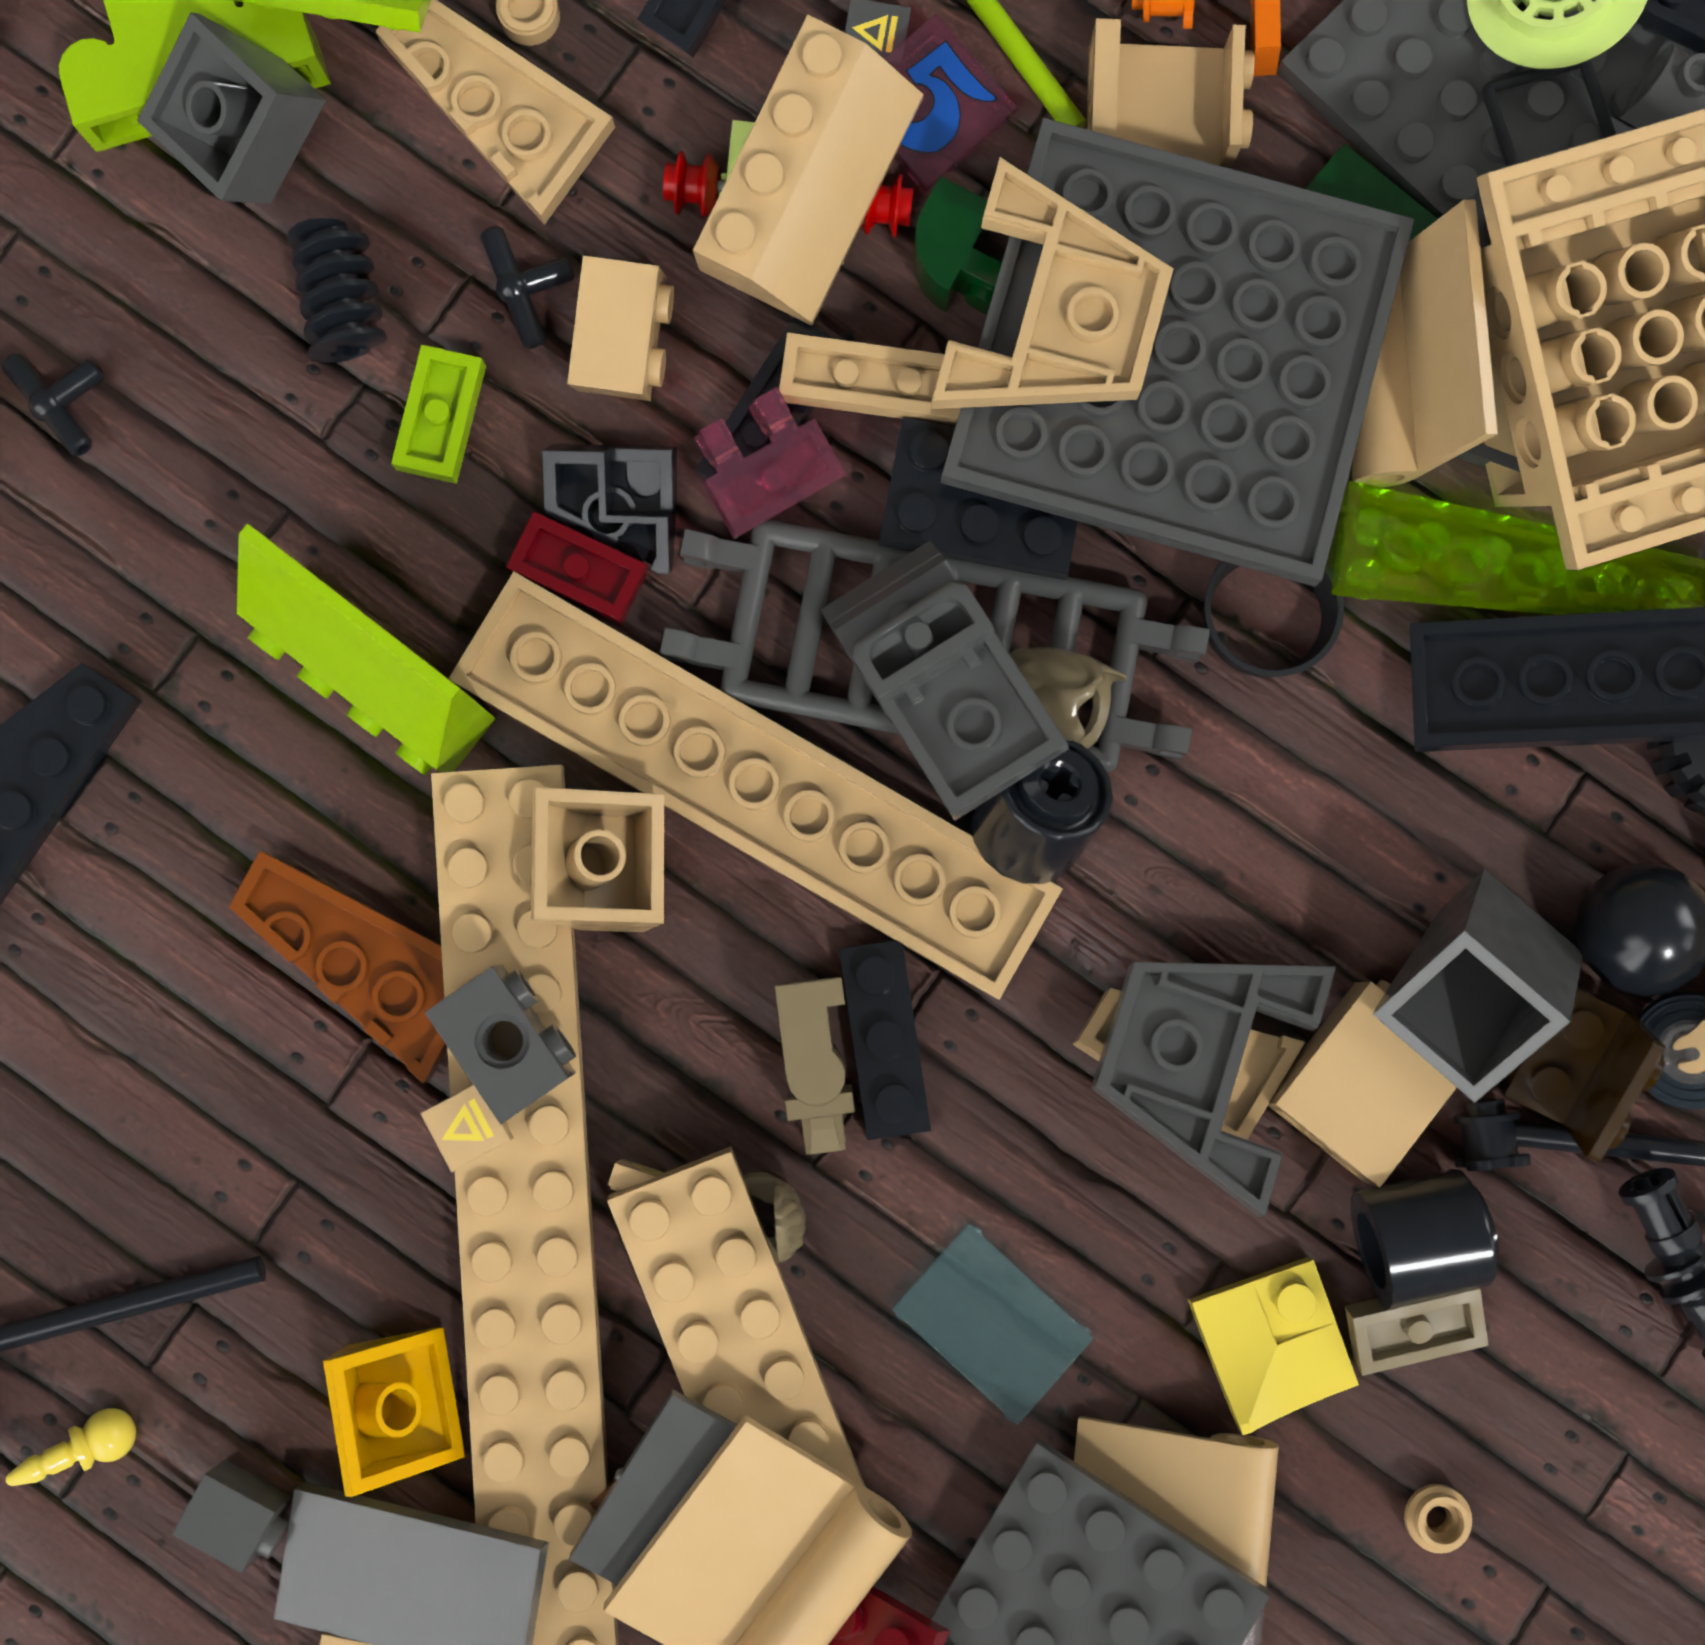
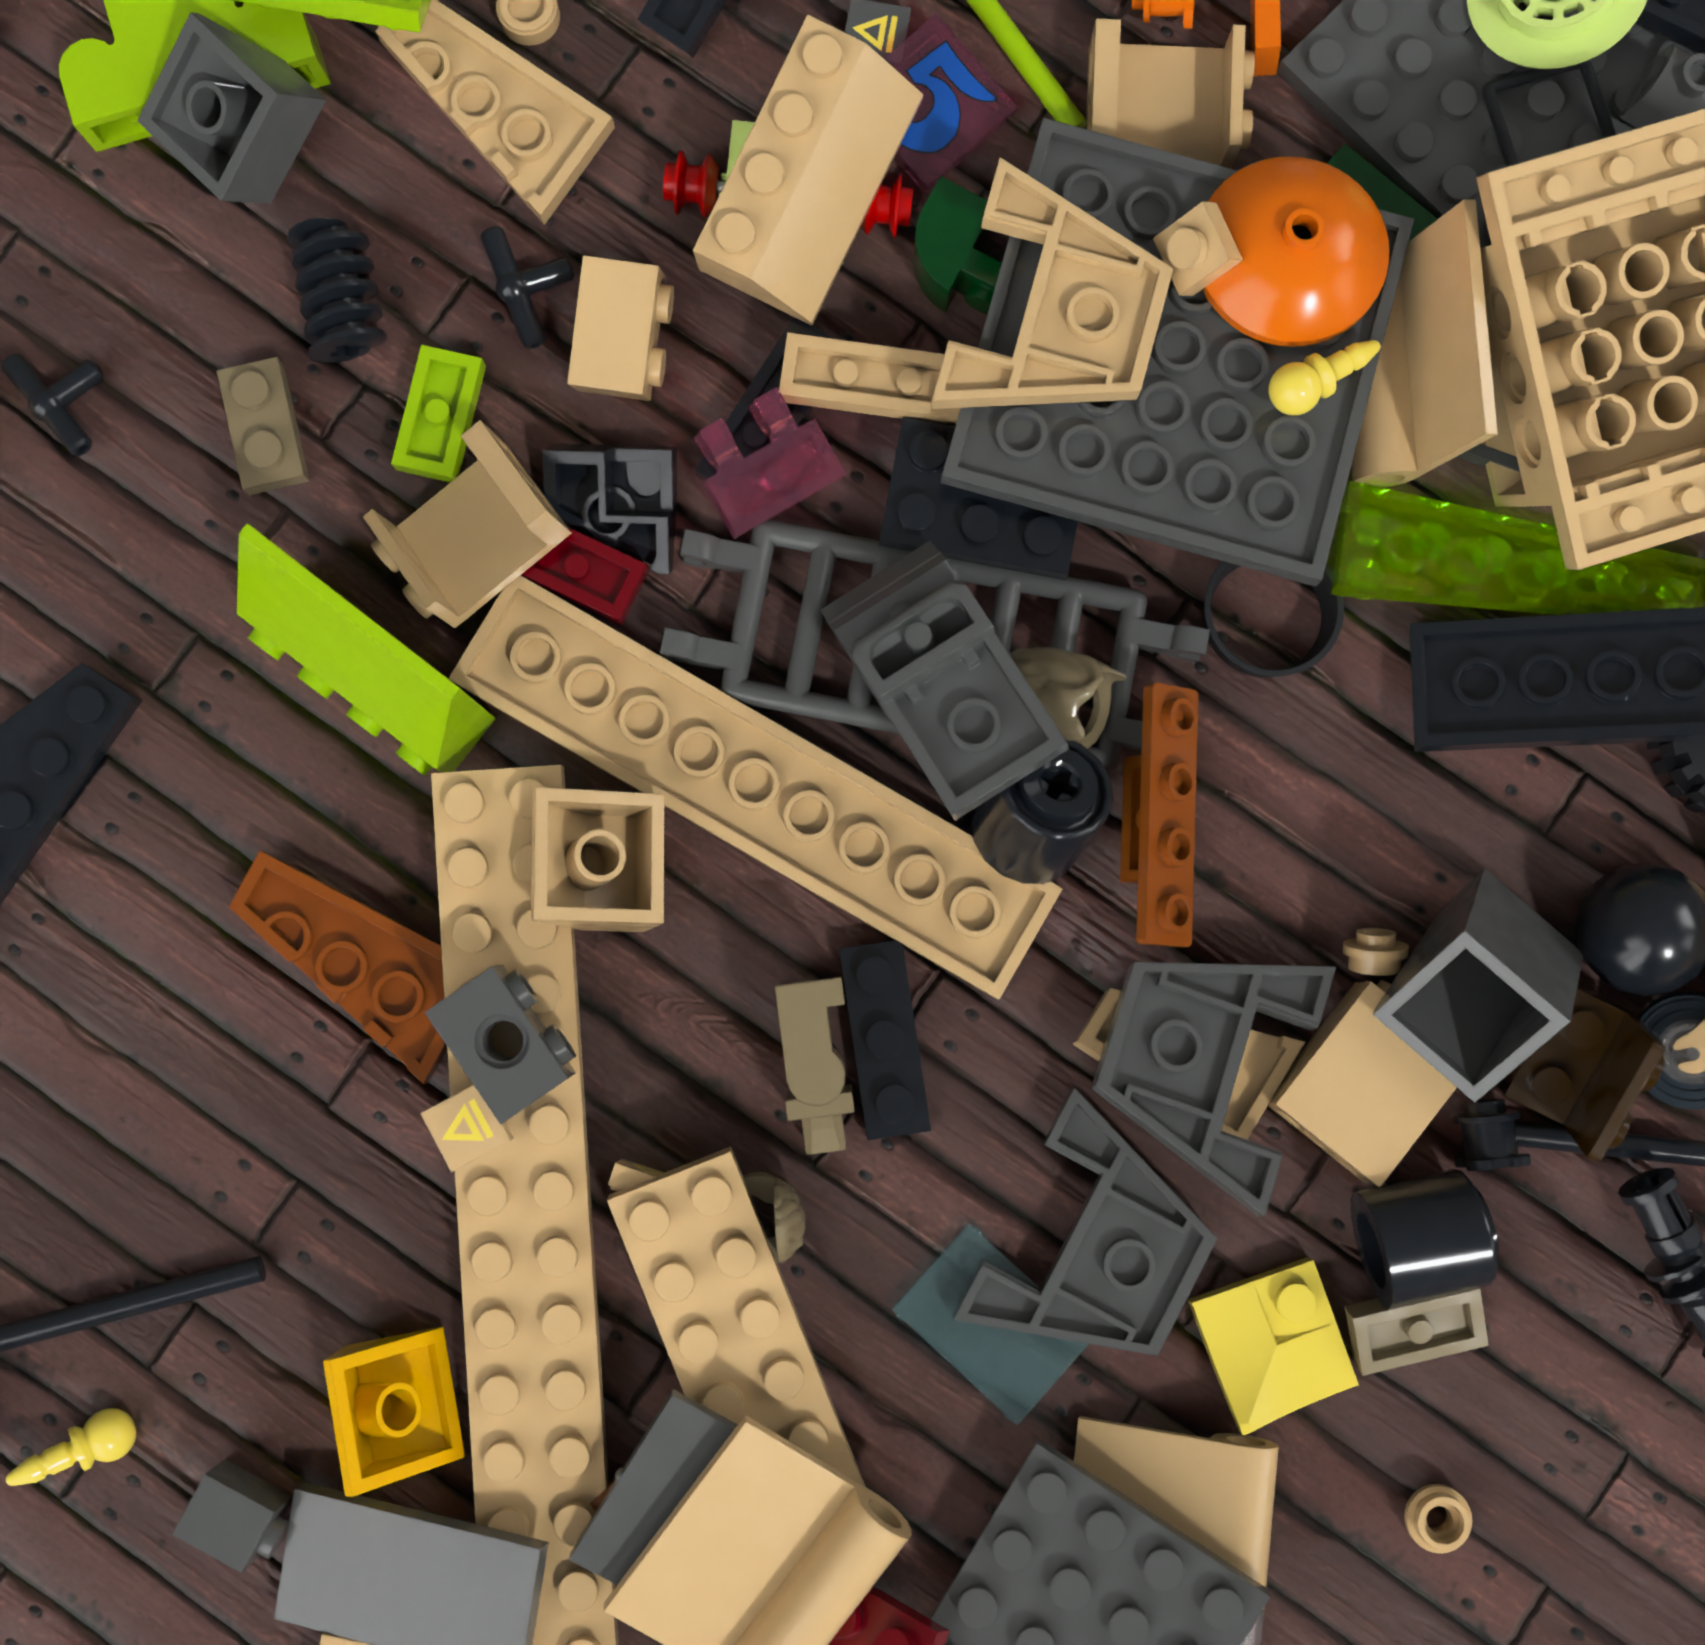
none -> dark tan plate [217,357,310,496]
none -> tan panel [363,420,572,628]
none -> dark grey wing [952,1087,1218,1356]
none -> dark orange bracket [1120,682,1198,947]
none -> tan plate [1153,201,1243,296]
none -> orange dish [1202,156,1389,347]
none -> light yellow bar [1268,340,1381,416]
none -> tan plate [1342,928,1409,976]

